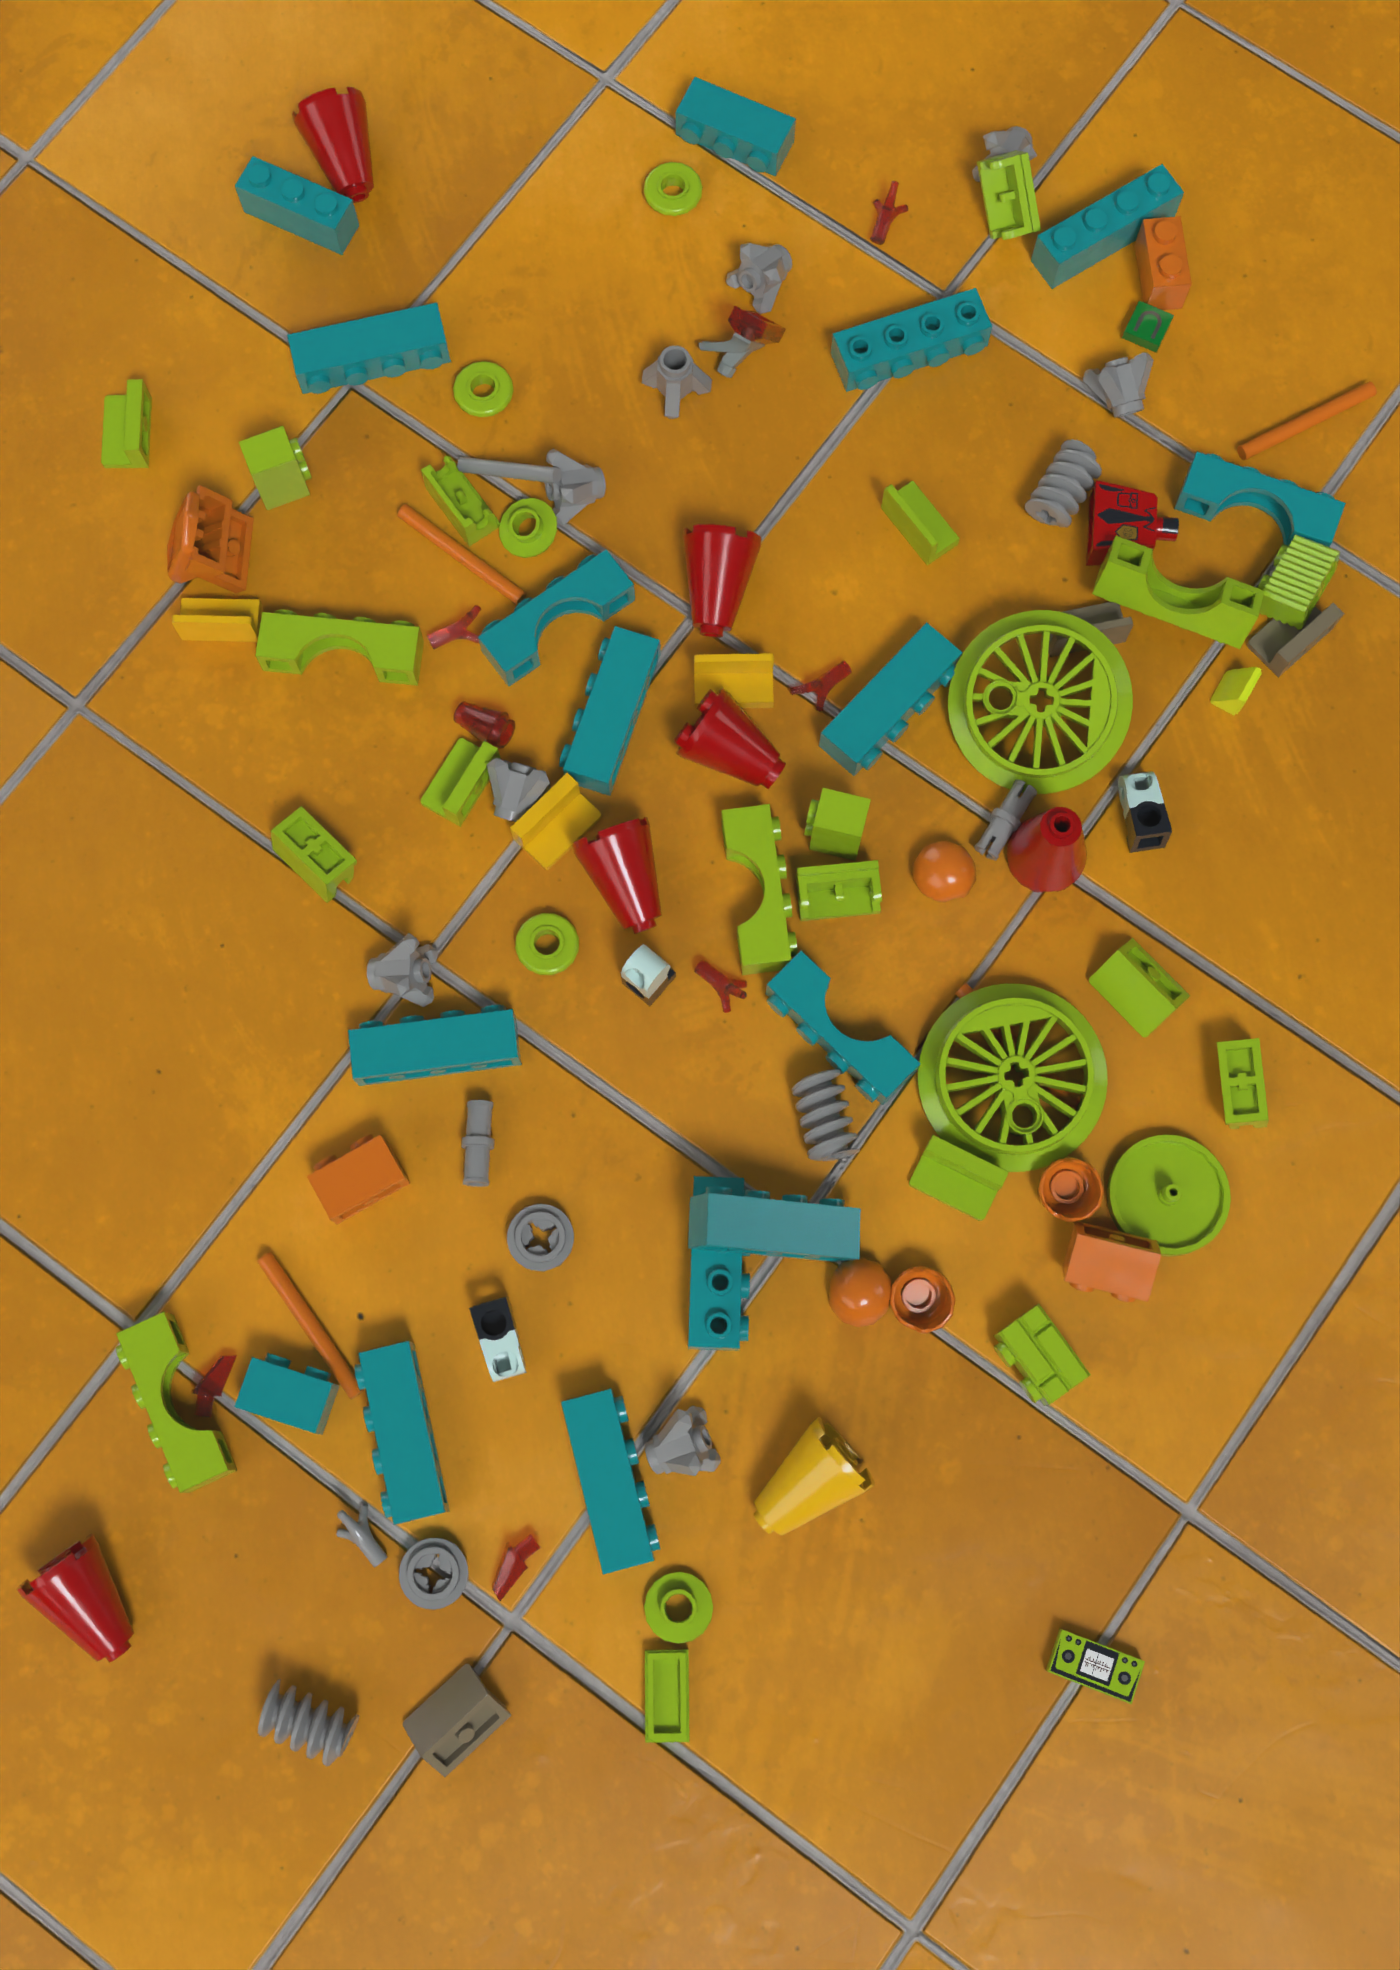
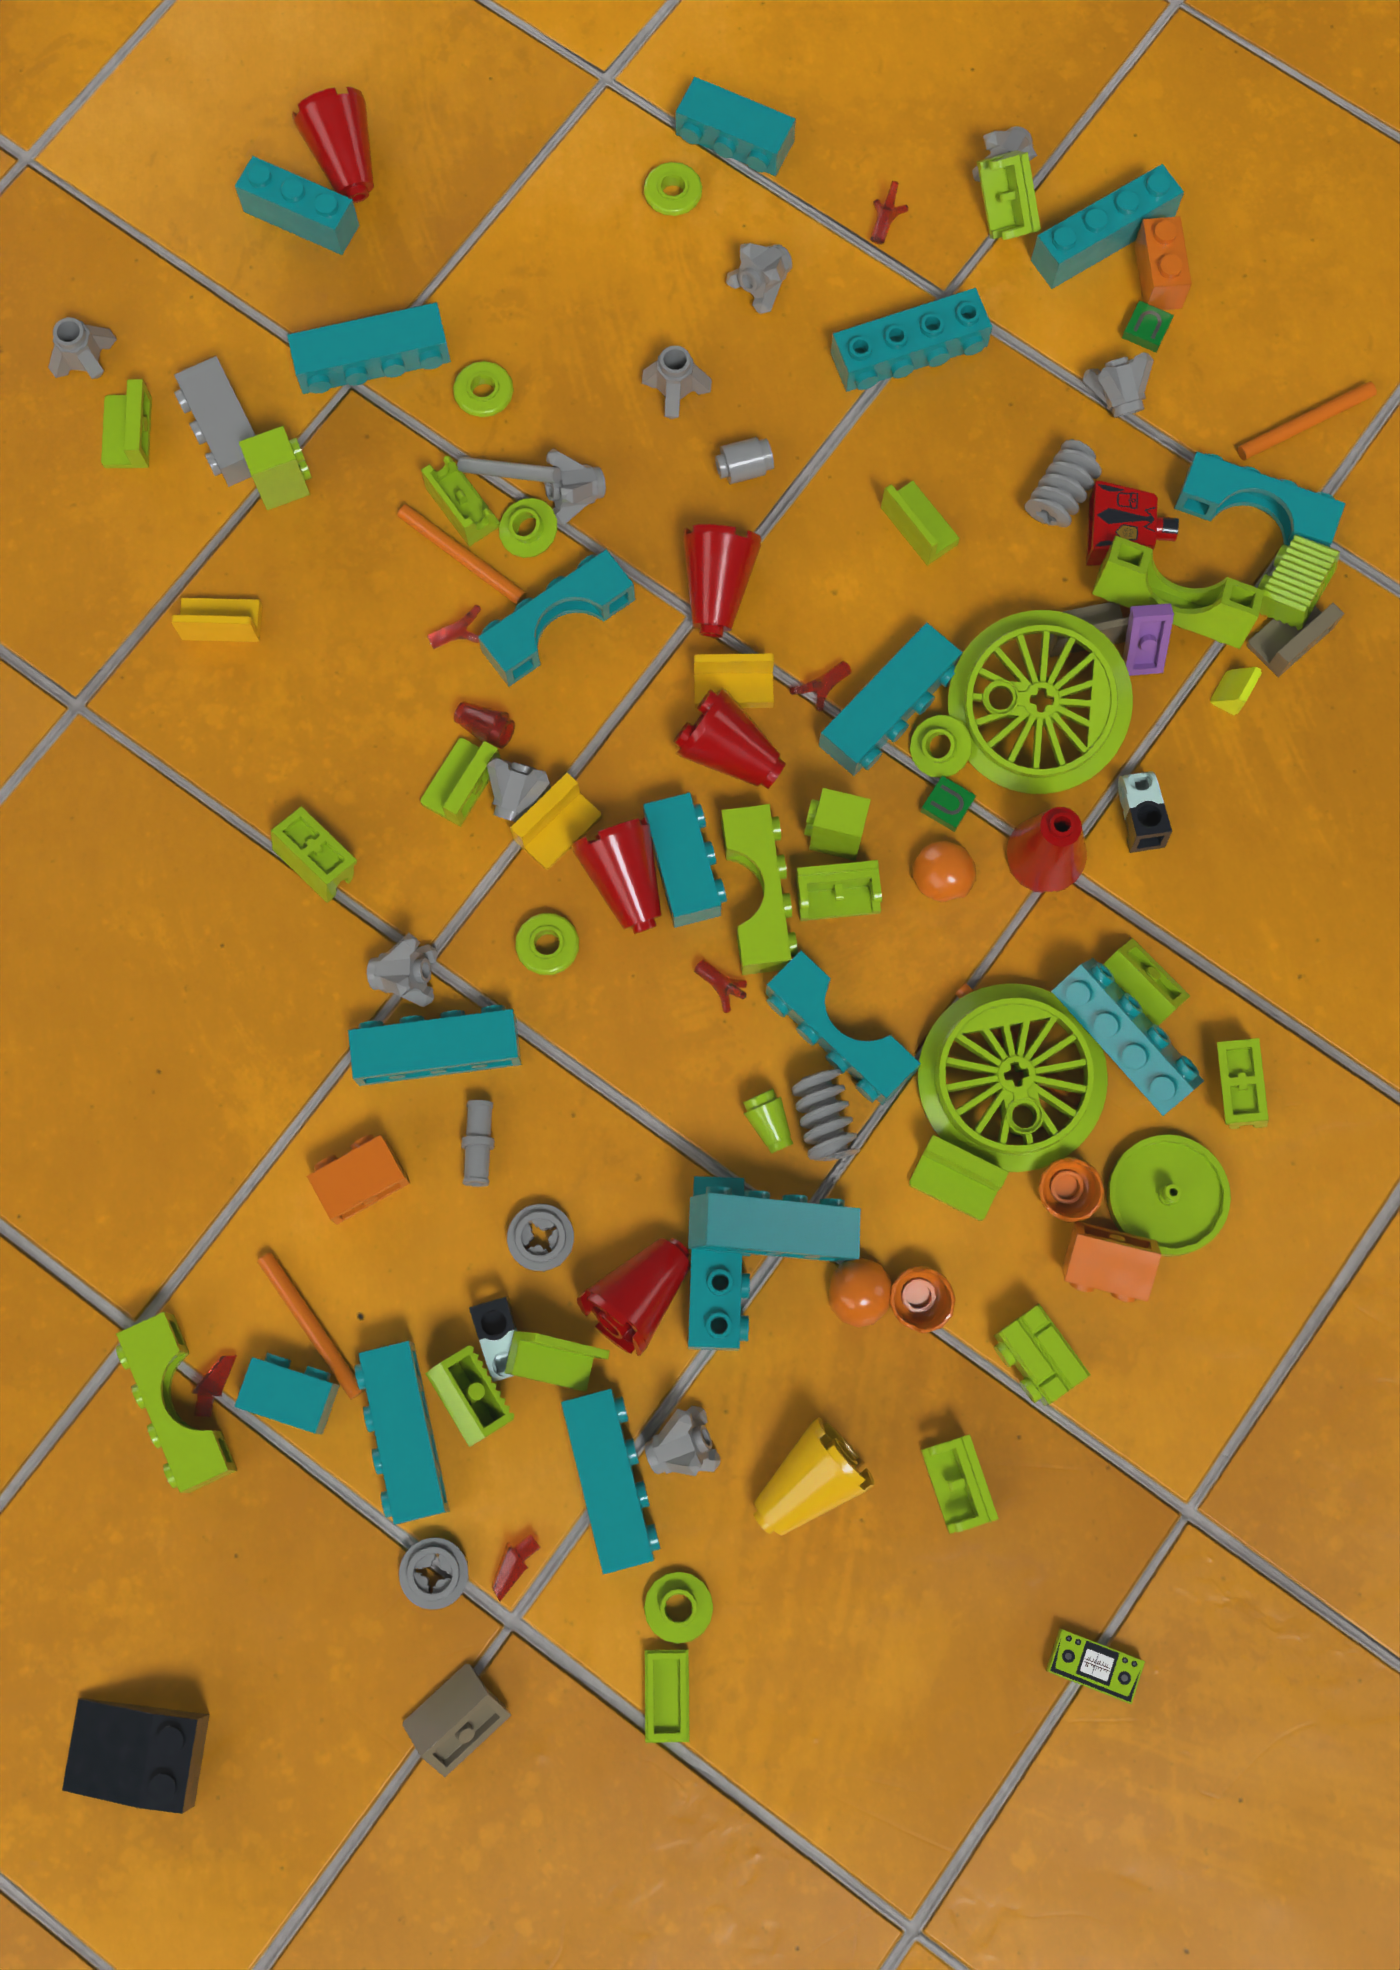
red cone [16,1534,134,1663] -> none
orange piece [167,485,254,594] -> none
lime arch [255,609,424,686] -> none
light grey piece [258,1679,359,1766] -> none
light grey bar [336,1505,388,1568] -> none
teal brick [559,626,661,796] -> none
light aqua leg [621,944,676,1006] -> none
piece [699,306,786,378] -> none
light grey pin [974,779,1037,861] -> none
none -> light grey rock [48,317,117,379]
none -> black slope [62,1698,210,1814]
none -> light grey brick [174,356,255,487]
none -> lime brick [425,1345,514,1447]
none -> lime panel [505,1331,610,1391]
none -> red cone [577,1238,691,1356]
none -> teal brick [643,793,727,928]
none -> light grey brick [715,437,774,485]
none -> lime cone [743,1089,793,1153]
none -> lime piece [910,715,972,778]
none -> green tile [920,776,976,832]
none -> lime hinge [921,1434,999,1534]
none -> teal brick [1052,958,1204,1116]
none -> medium lavender plate [1123,603,1174,676]

